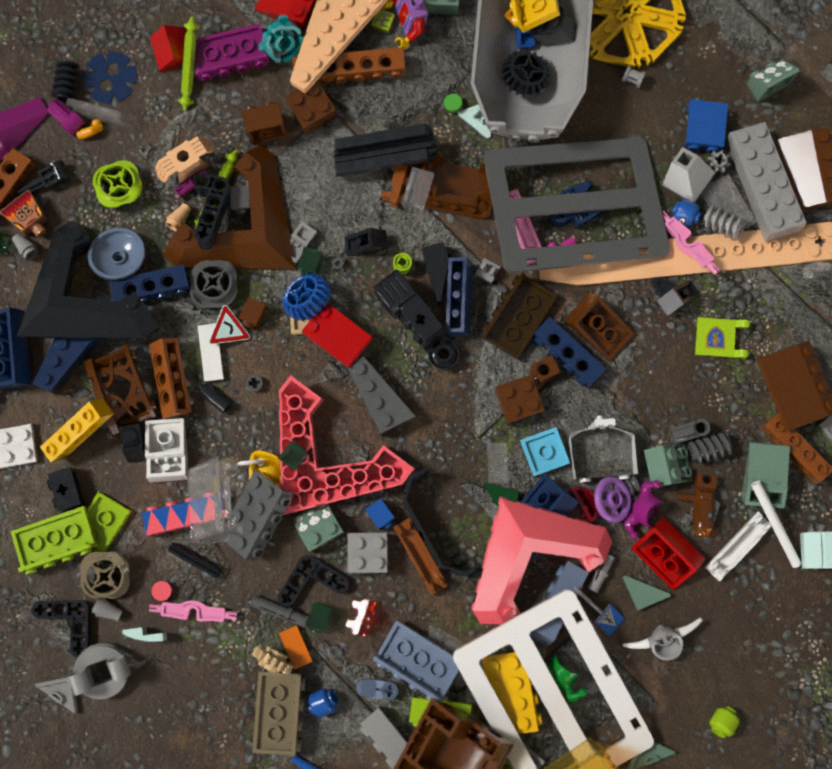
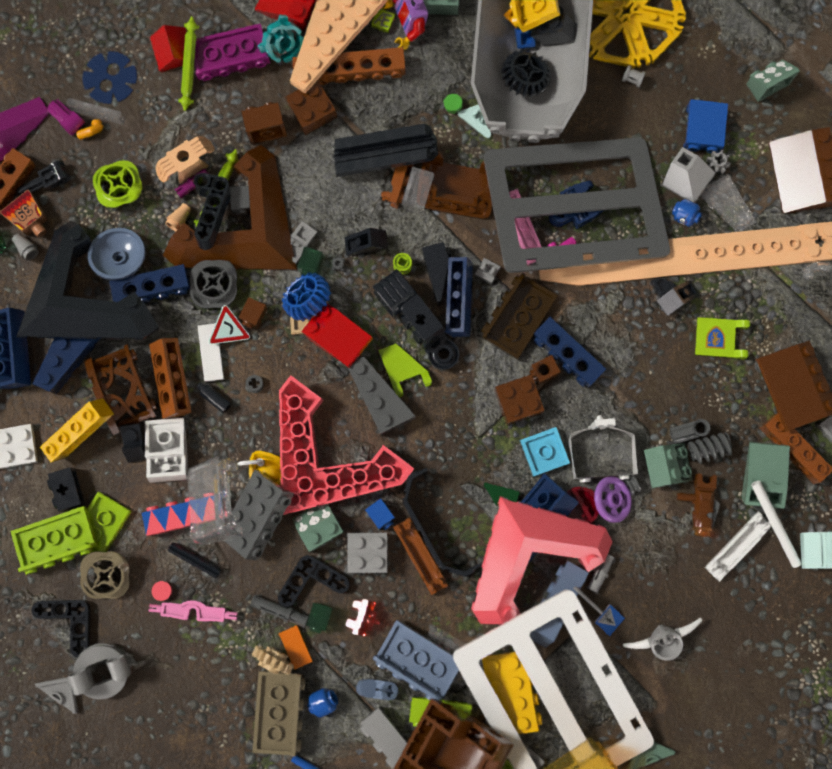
black piece [51,61,80,104] -> none
light grey cone [92,598,123,621] -> none
light aqua slope [122,627,167,642] -> none
clear green panel [277,440,309,471] -> none
clear slope [487,442,508,483] -> none
green piece [538,650,587,703] -> none
reddish brown slope [564,293,635,362] -> none
sand green tile [622,576,671,611] -> none
magenta piece [623,480,663,540] -> none
red slope [631,517,705,590] -> none
bright pink piece [662,210,720,275] -> none
light grey piece [703,204,746,240] -> none
lime head [709,707,740,738] -> none
light grey brick [725,122,806,242] -> none
none -> lime flag [378,344,432,397]

